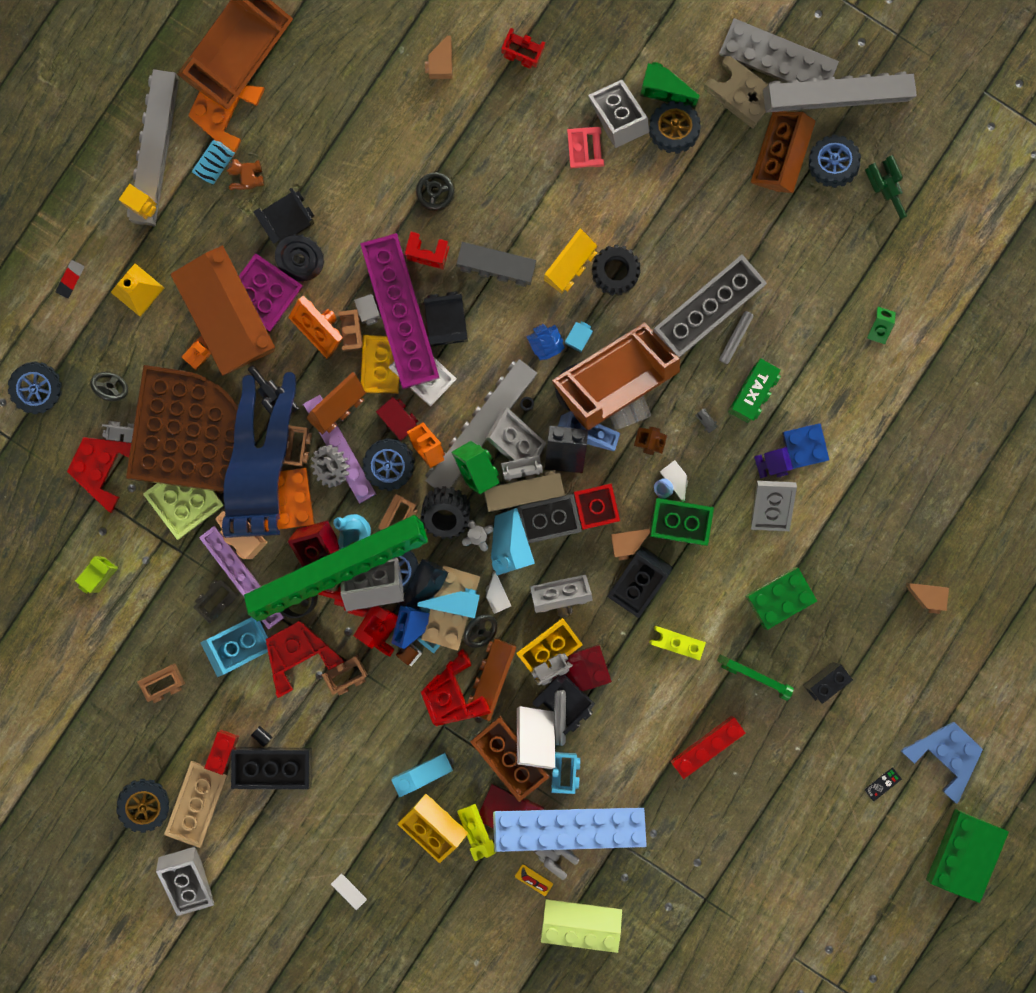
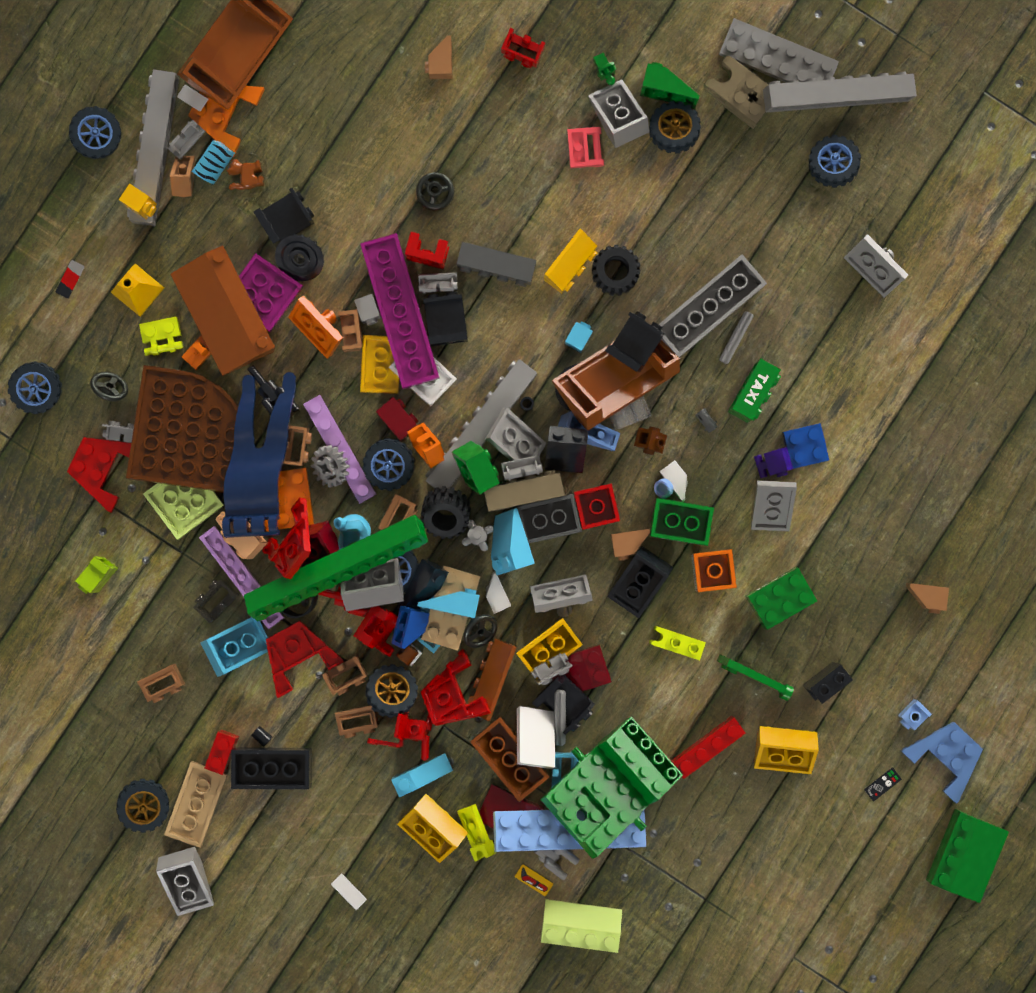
dark orange slope [306,372,366,435] -> none
blue hair [526,324,565,360] -> none
dark orange slope [750,111,816,193] -> none
dark green plant [865,155,907,220] -> none
green bracket [867,307,896,344] -> none
none -> black wheel [69,106,121,159]
none -> neon yellow plate [139,316,183,356]
none -> light grey hinge [167,119,206,160]
none -> medium nougat slope [170,156,195,197]
none -> white sticker [177,85,208,111]
none -> red wing [262,497,311,579]
none -> medium nougat window [335,705,379,738]
none -> black wheel [365,664,418,718]
none -> red piece [367,712,433,761]
none -> light grey hinge [418,273,458,293]
none -> green piece [540,716,683,859]
none -> green piece [593,52,616,85]
none -> black panel [605,311,665,372]
none -> orange brick [691,549,737,592]
none -> yellow slope [754,726,819,774]
none -> light grey plate [844,234,908,297]
none -> light blue brick [898,699,932,730]

